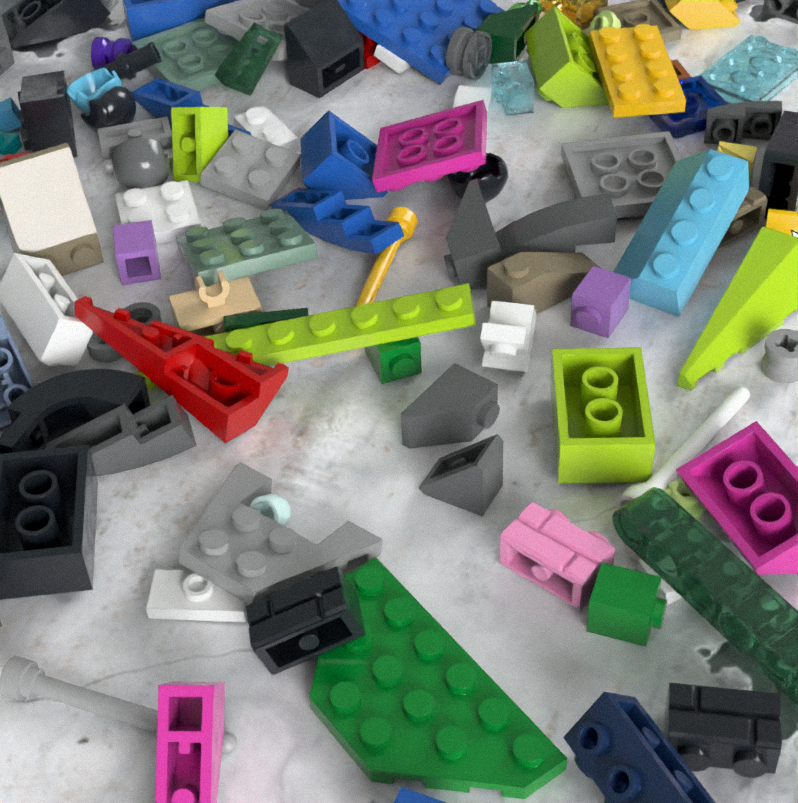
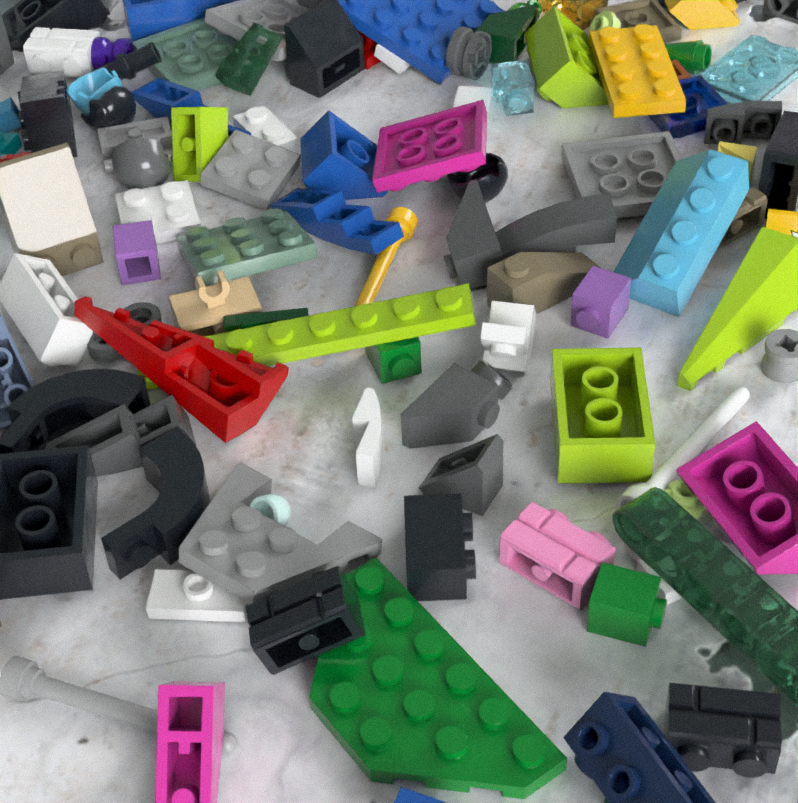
none -> white brick [23,27,100,78]
none -> black arch [101,426,210,580]
none -> white slope [352,387,383,488]
none -> black brick [404,493,476,601]
none -> dark grey tile [471,360,513,400]
none -> green cone [664,40,712,75]

